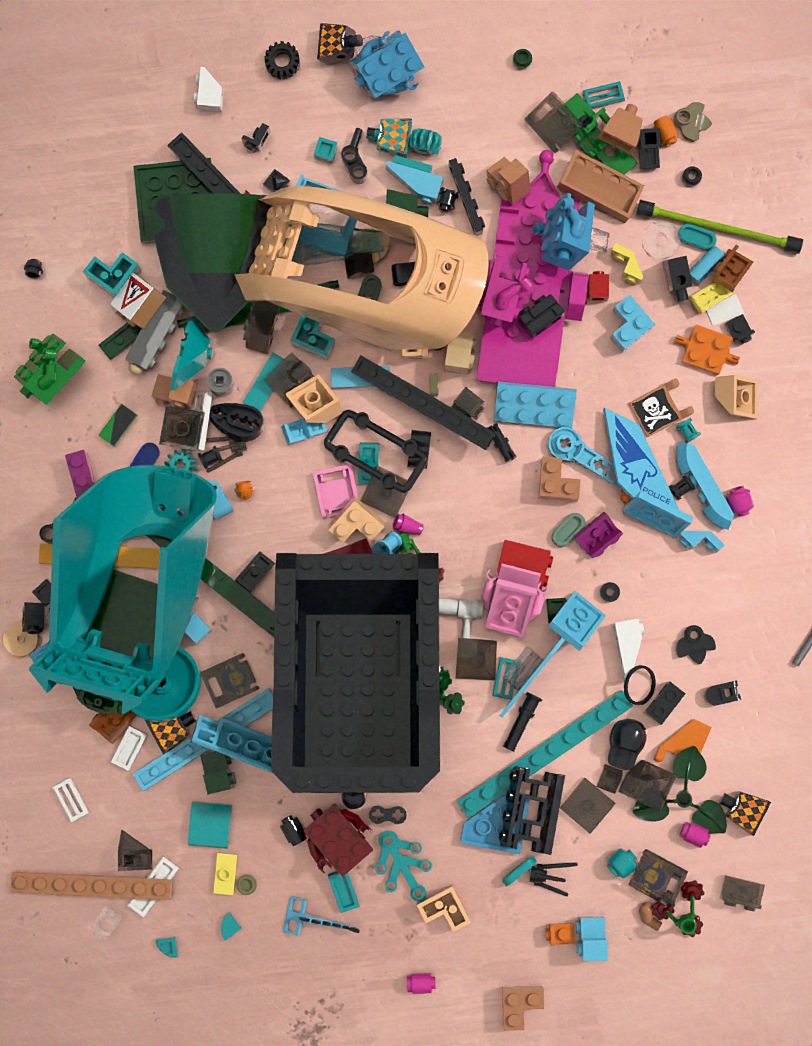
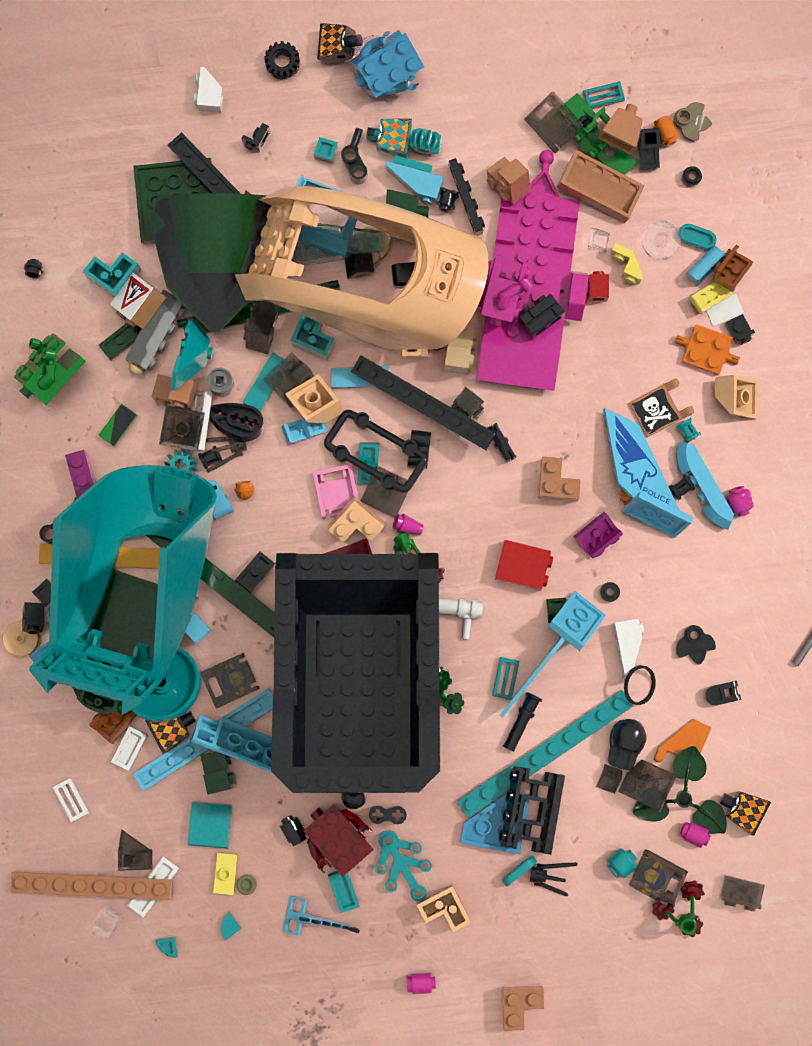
clear blue tile [130,443,160,467] -> none
black tile [263,169,290,192] -> none
dark green plate [358,275,382,301] -> none
medium azure piece [371,531,402,554] -> none
olive tile [430,374,438,396] -> none
clear smoke slope [455,638,497,681] -> none
bright pink torso [482,564,549,637] -> none
medium azure plate [494,381,577,428] -> none
clear tile [503,647,543,690] -> none
dark green plate [513,49,532,68] -> none
dark azure torso [532,193,595,271] -> none
orange bracket [546,923,574,946] -> none
medium azure beam [549,427,617,484] -> none
sand green tile [551,513,585,547] -> none
clear smoke plate [560,777,616,834] -> none
medium azure brick [576,916,608,961] -> none
medium azure brick [610,294,655,353] -> none
lime hose [636,199,803,254] -> none
nougat arm [639,902,662,931] -> none
black brick [643,681,686,725] -> none
black torso [662,255,692,302] -> none
medium azure slope [678,531,725,552] -> none

